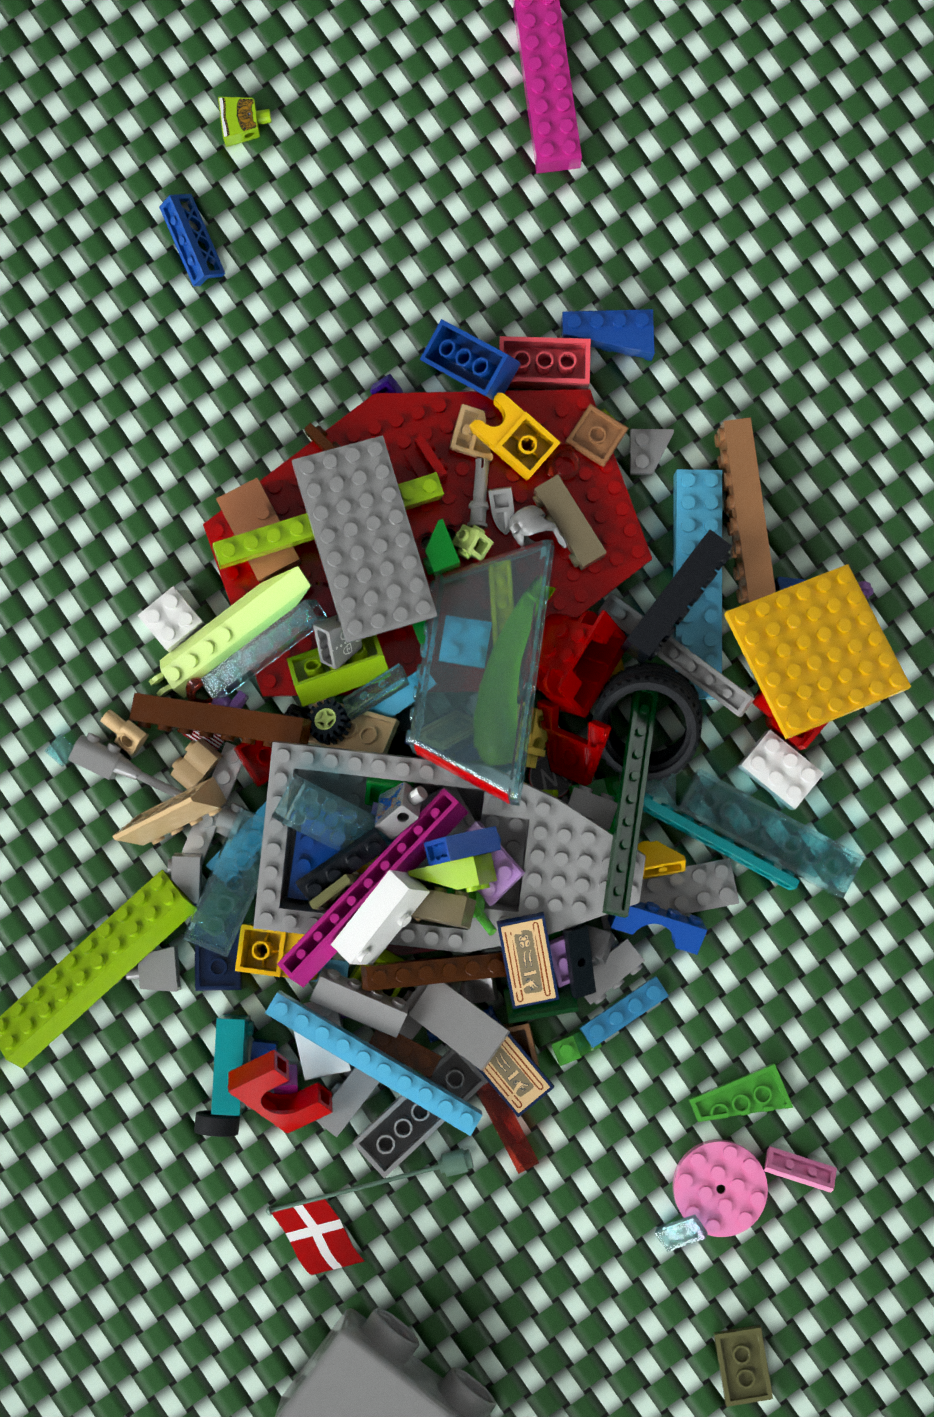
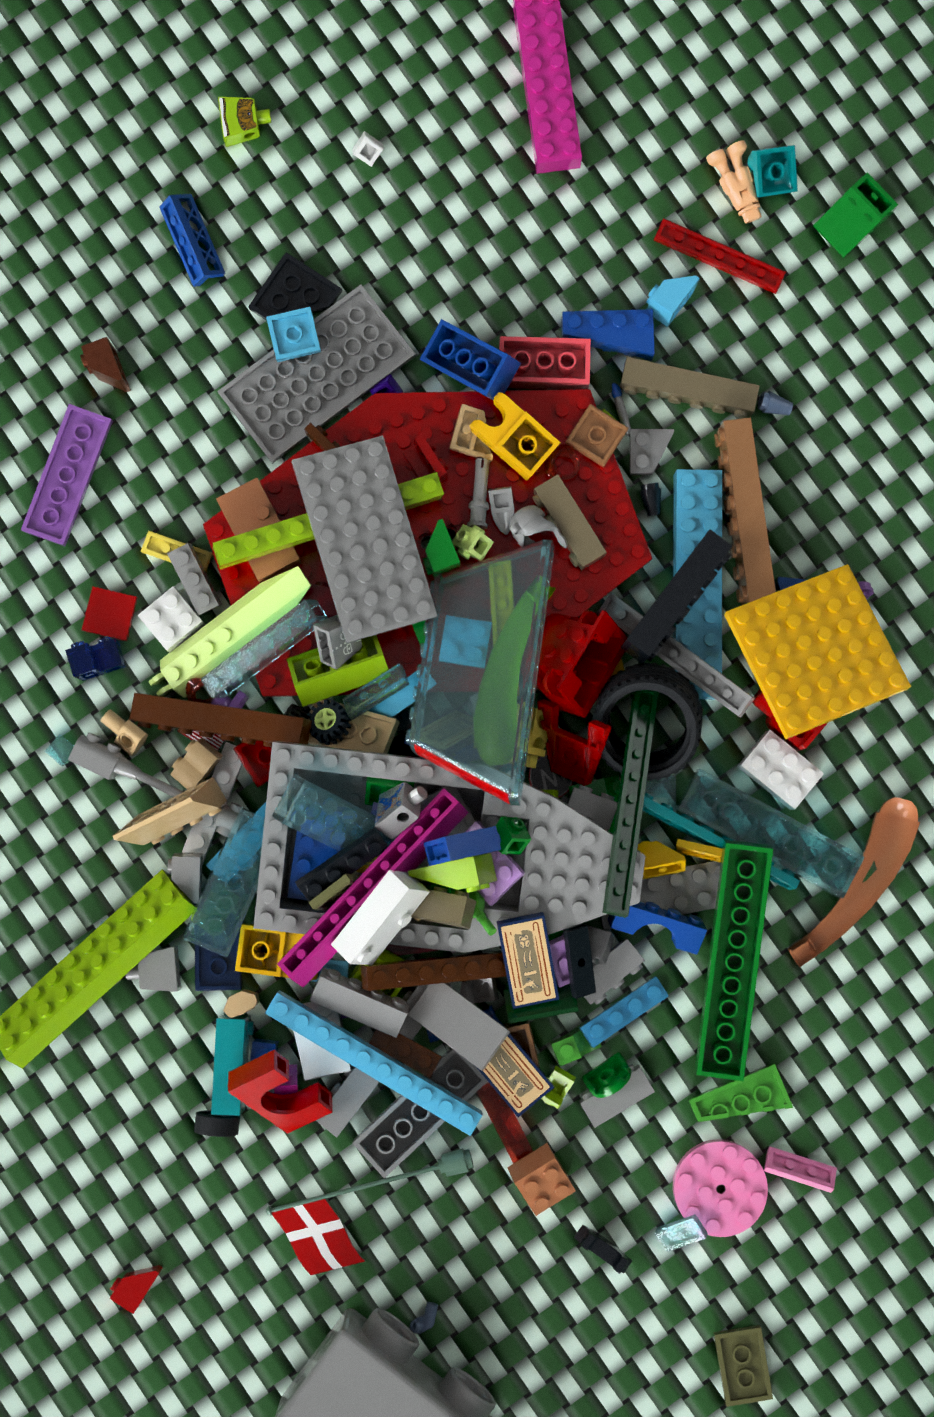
none -> medium lavender plate [21,404,113,546]
none -> clear blue brick [65,637,127,681]
none -> copper slope [80,337,131,392]
none -> red tile [82,586,138,641]
none -> red slope [109,1265,163,1314]
none -> light yellow tile [141,530,213,572]
none -> light grey brick [167,543,222,616]
none -> light grey plate [217,284,416,464]
none -> tan piece [223,989,259,1018]
none -> black plate [248,252,342,321]
none -> medium azure plate [266,307,321,362]
none -> white slope [352,131,384,167]
none -> sand blue arm [410,1302,438,1334]
none -> green brick [495,816,531,855]
none -> nougat brick [507,1143,576,1216]
none -> lime bracket [541,1066,576,1109]
none -> black piece [574,1225,632,1274]
none -> light grey brick [579,1064,655,1128]
none -> green tile [582,1052,632,1098]
none -> light grey piece [612,383,631,436]
none -> dark tan brick [620,357,760,418]
none -> black cone [639,483,661,516]
none -> medium azure slope [646,276,700,327]
none -> red tile [654,218,786,294]
none -> yellow tile [676,839,723,863]
none -> green brick [695,839,773,1081]
none -> light nougat piece [706,140,762,224]
none -> teal slope [748,145,798,197]
none -> sand blue cone [757,391,793,416]
none -> nougat animal [788,797,920,967]
none -> green slope [813,172,898,258]

